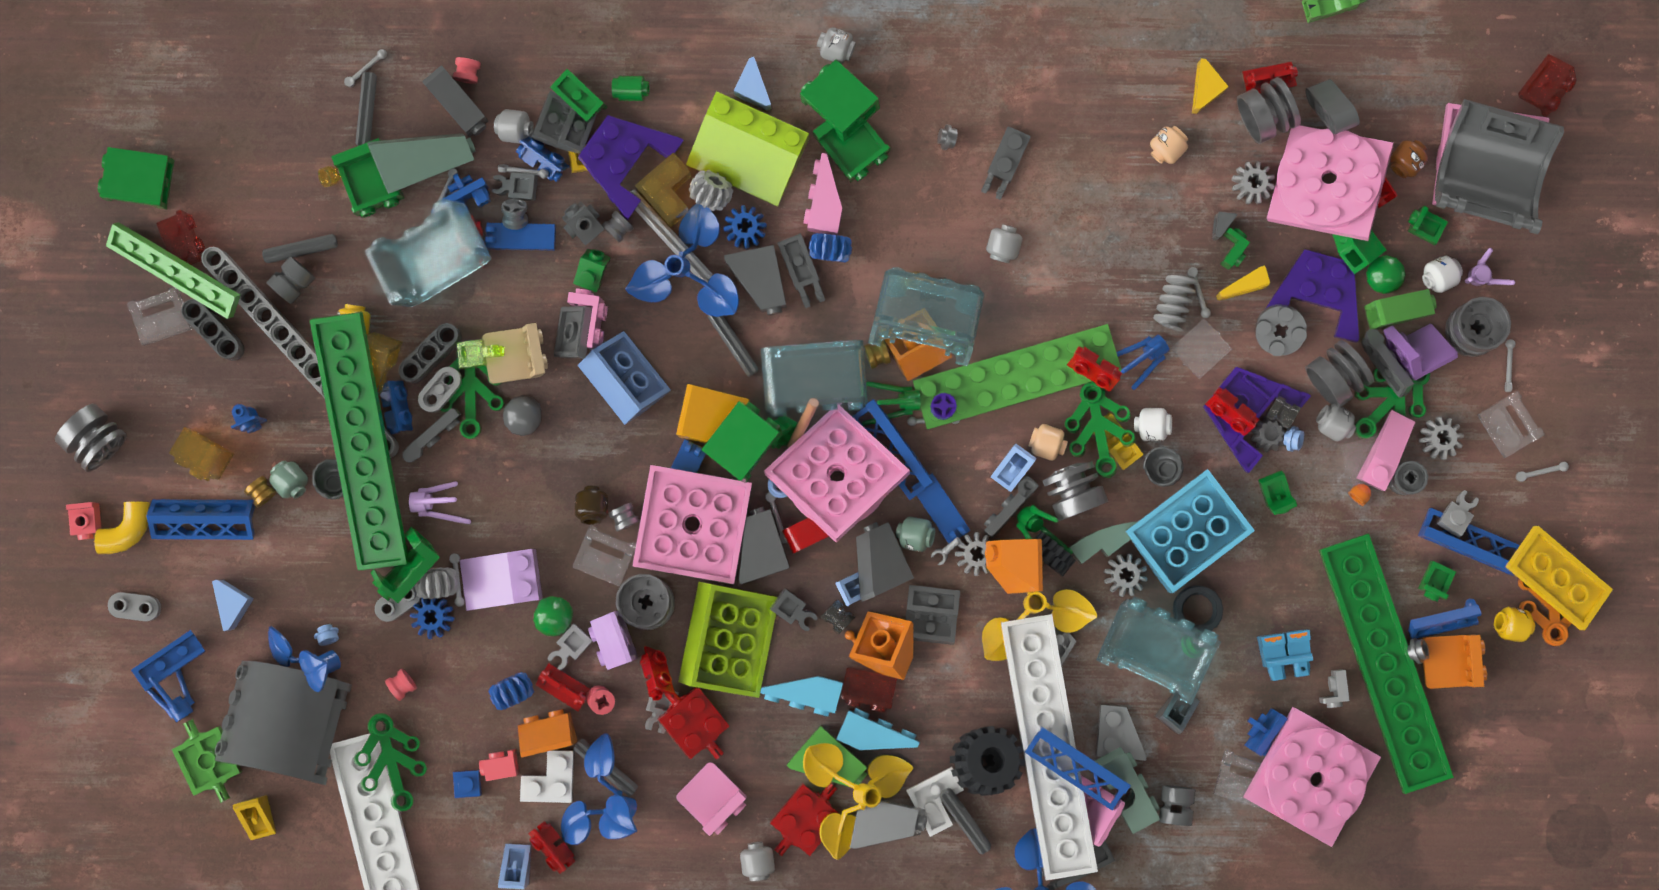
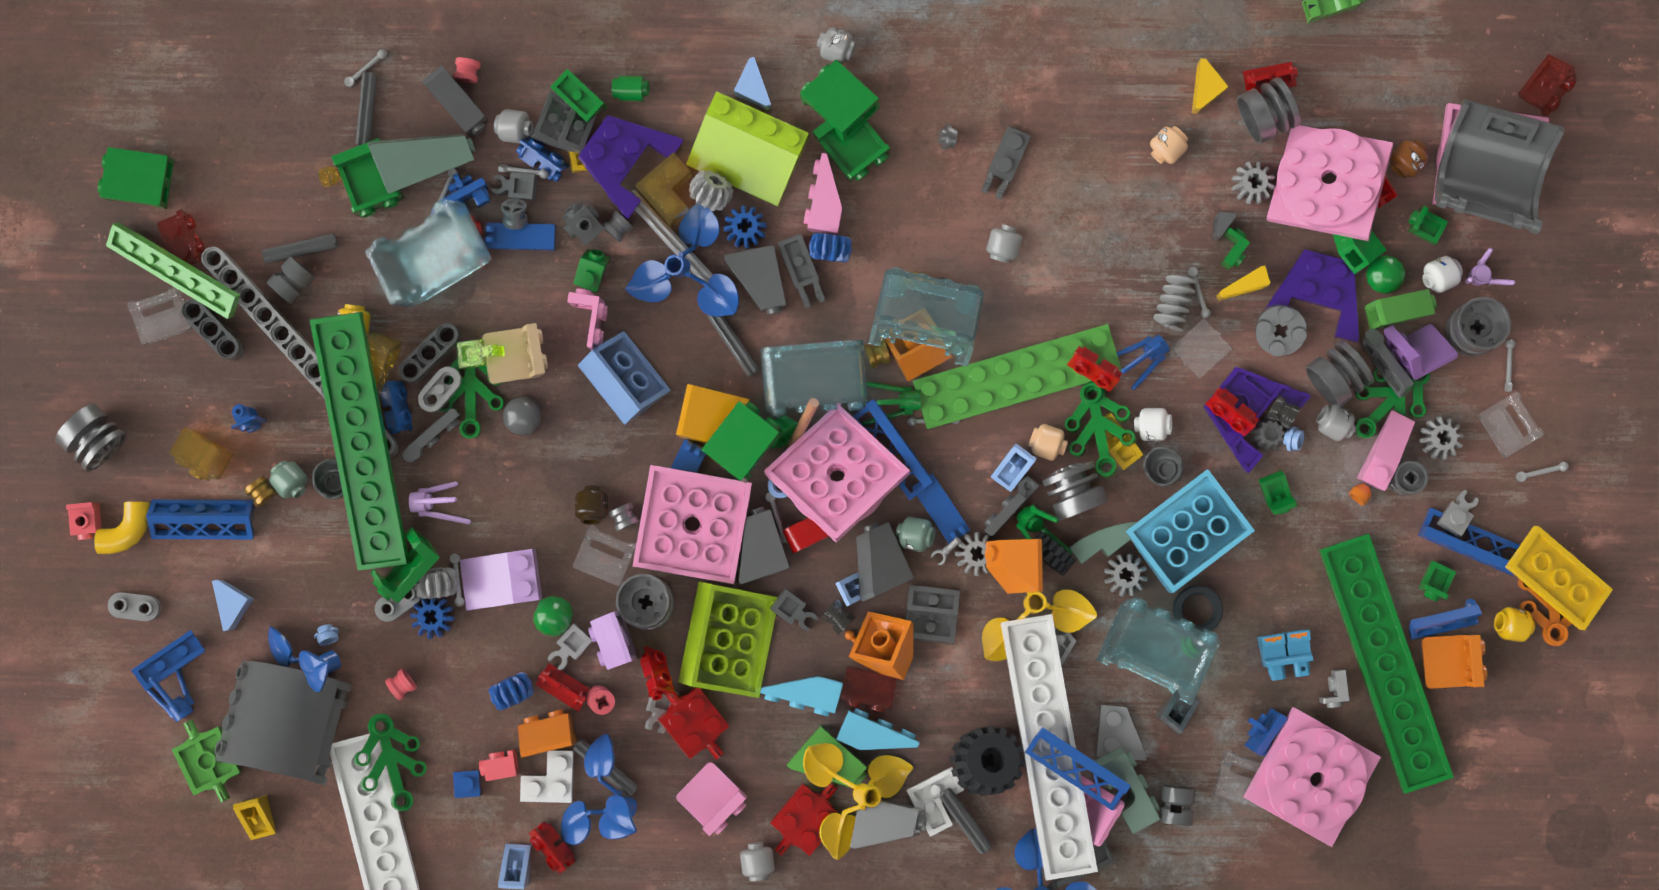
dark grey tile [554,306,592,358] -> none
dark purple wheel [930,393,957,420] -> none
dark grey beam [1305,79,1360,135] -> none
flat silver plate [1407,638,1430,664] -> none

